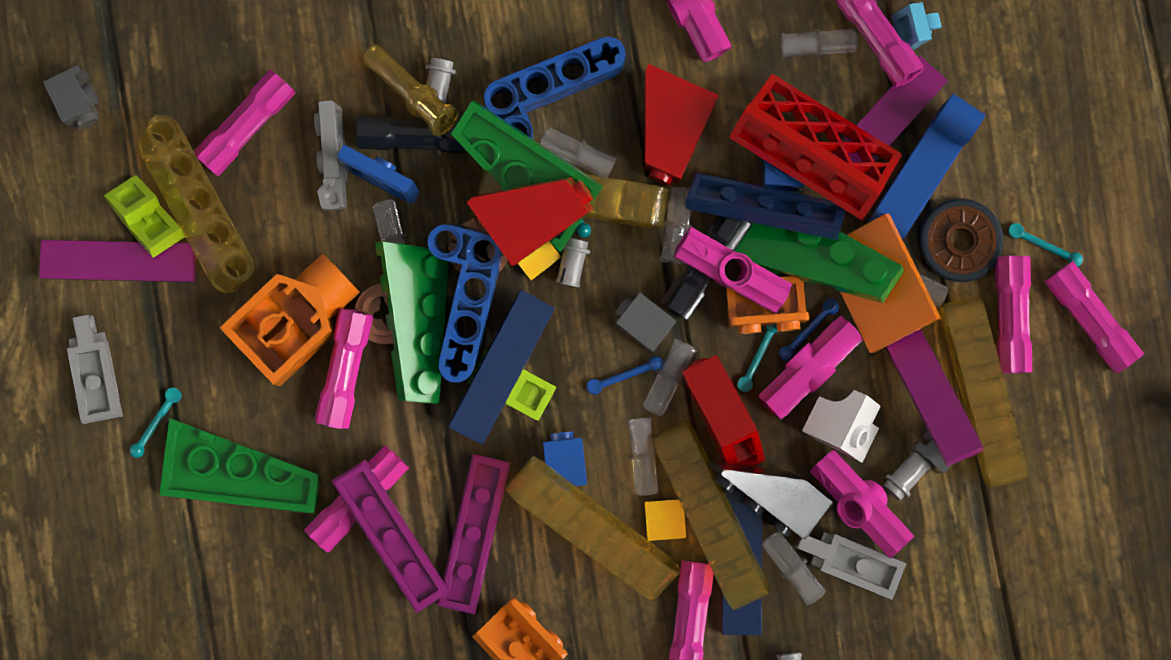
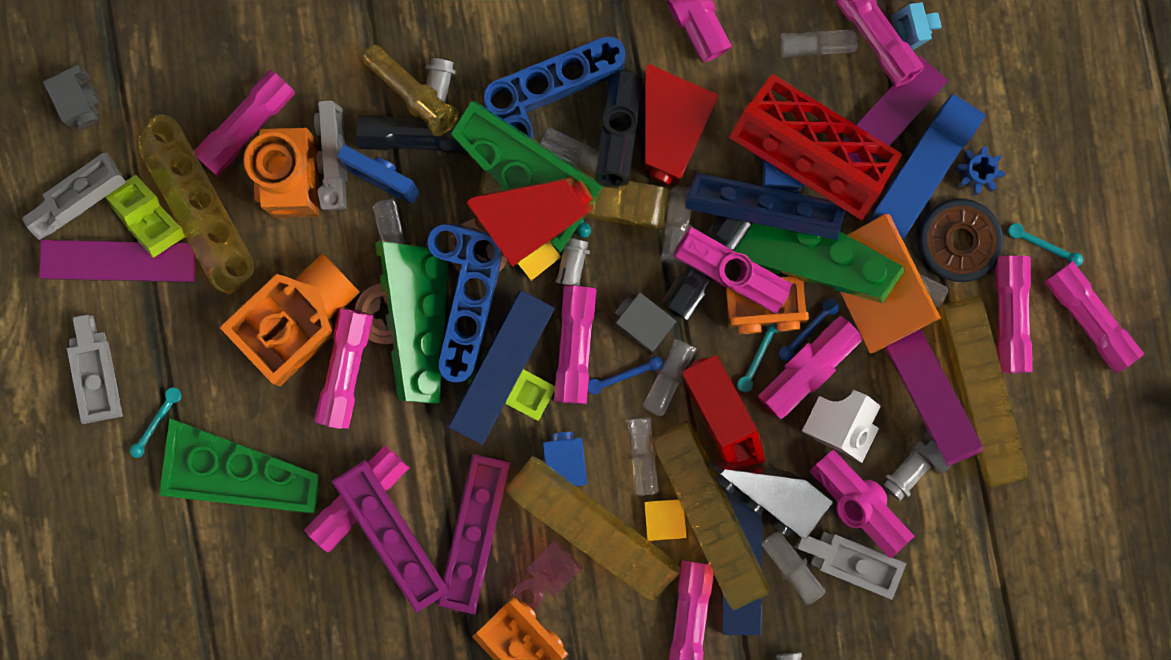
none -> light grey hinge [22,152,126,240]
none -> orange brick [244,128,319,218]
none -> clear pink plate [513,540,583,610]
none -> dark pink axle [554,286,596,405]
none -> black piece [595,71,643,188]
none -> blue gear [954,146,1005,196]

